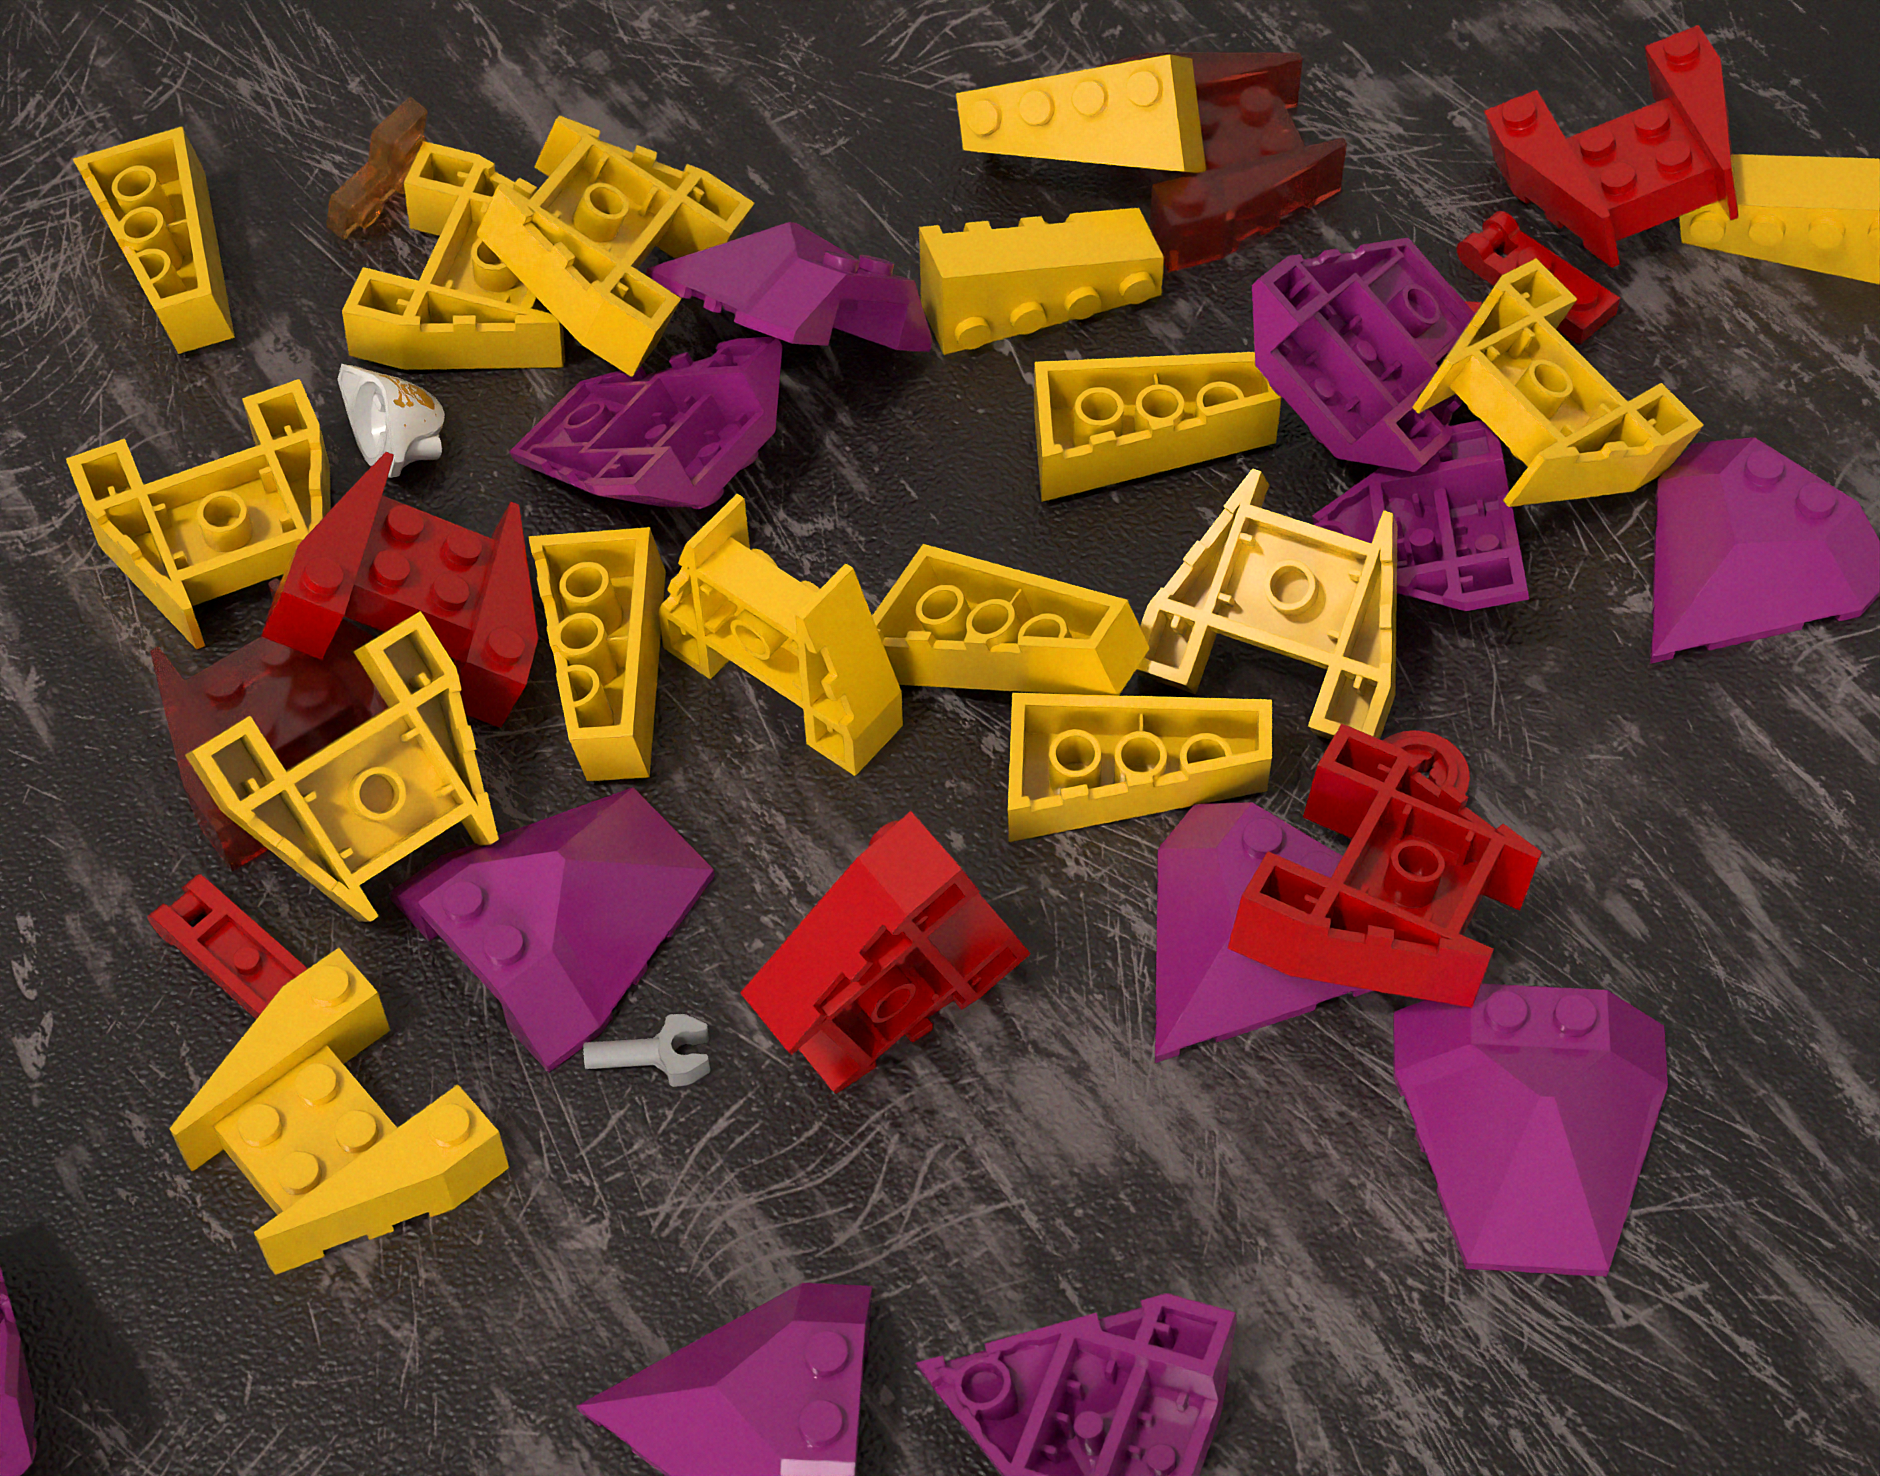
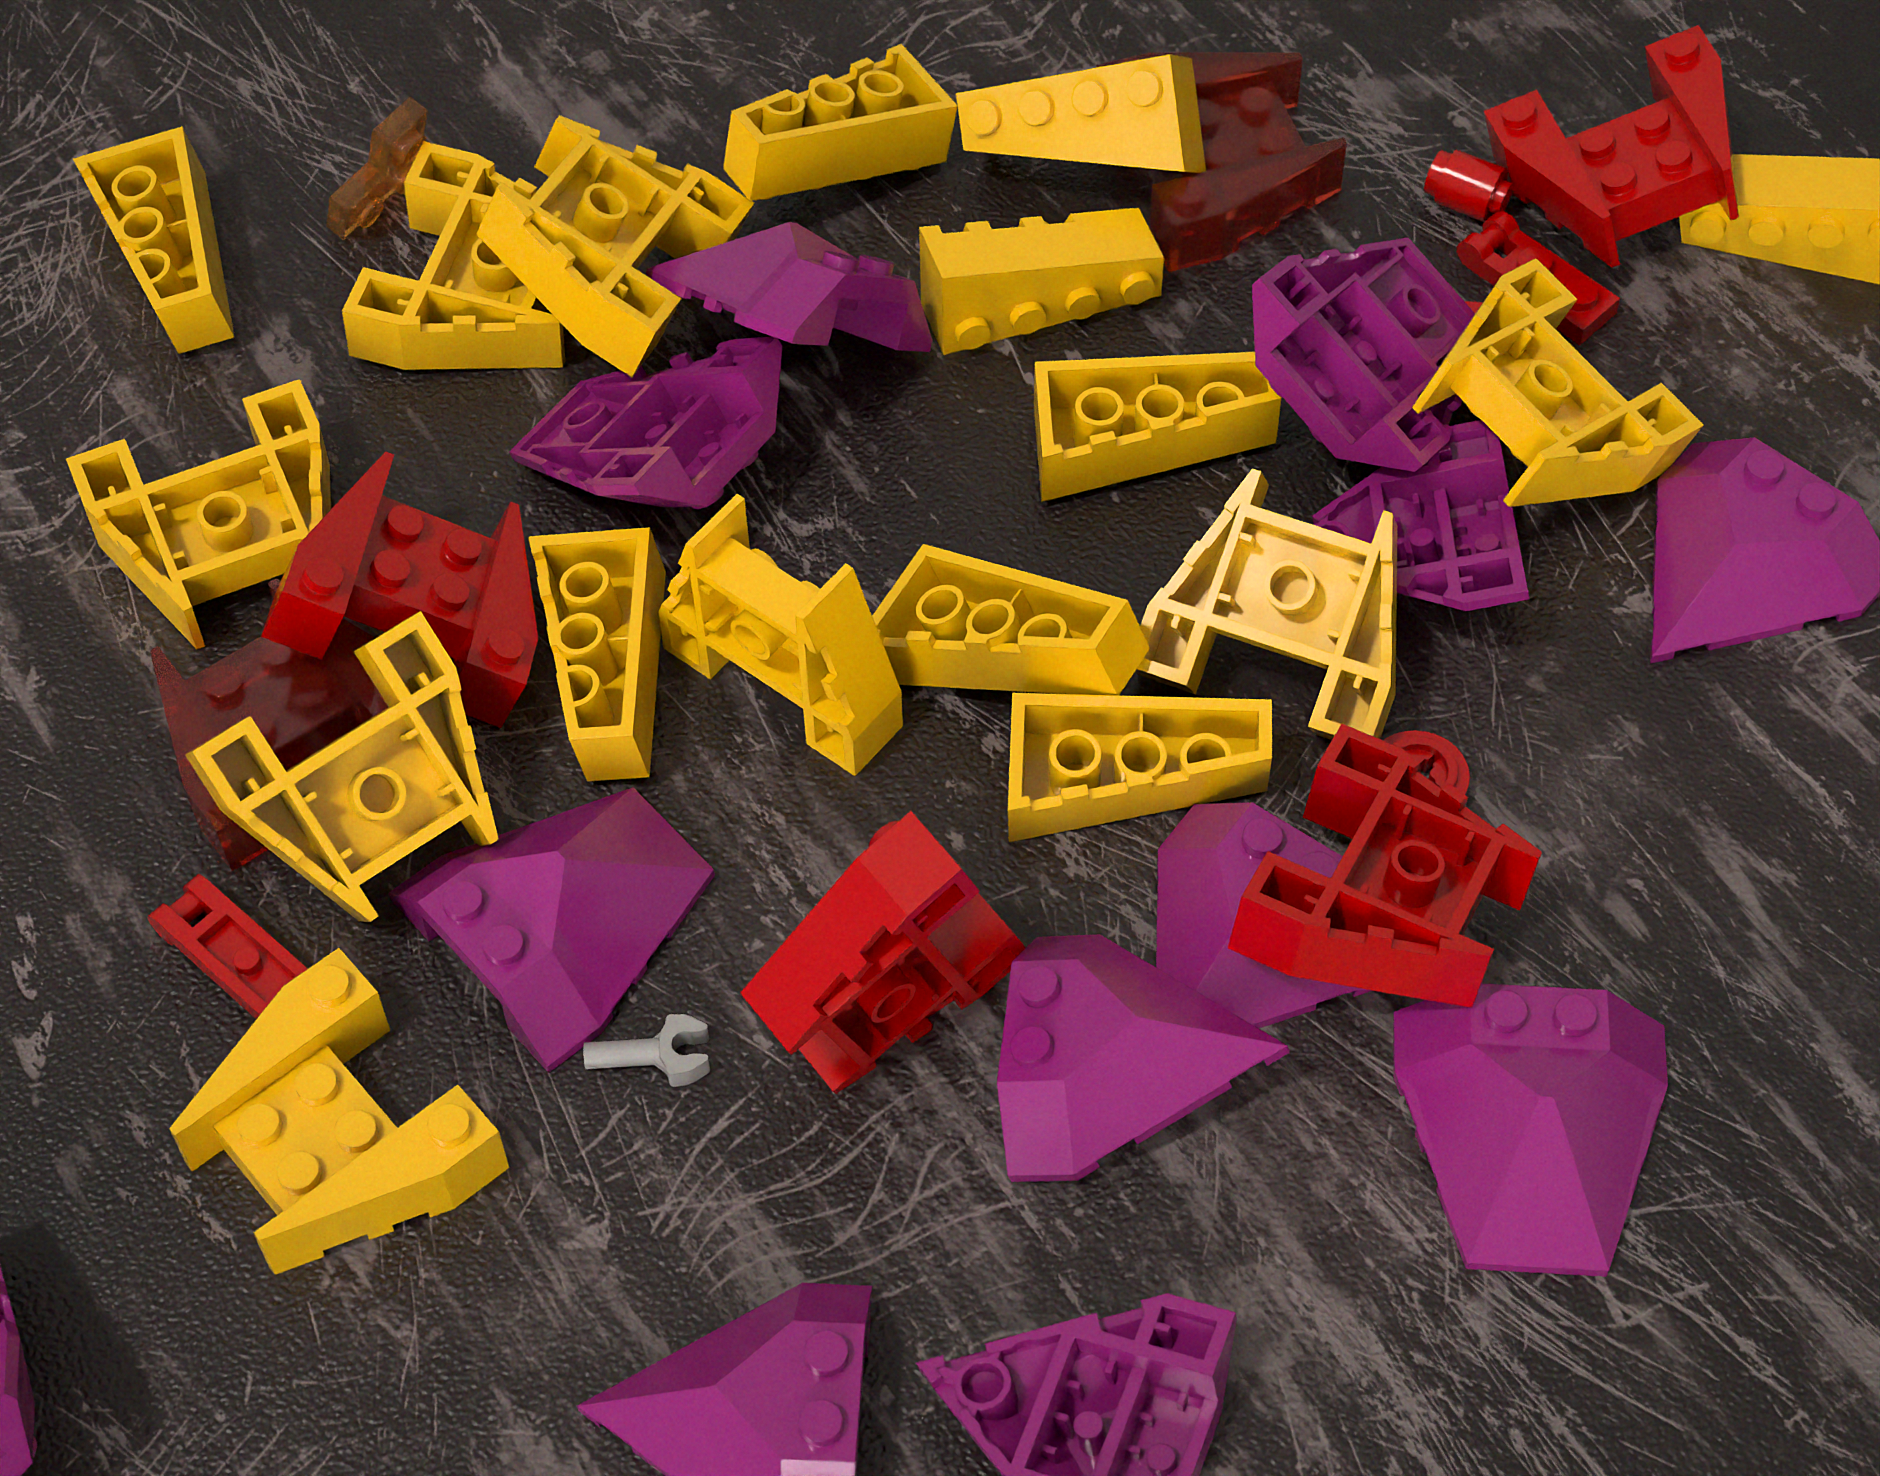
white hat [337,364,445,478] -> none
none -> yellow wedge [723,44,958,201]
none -> magenta wedge [997,934,1290,1182]
none -> red brick [1424,149,1514,222]

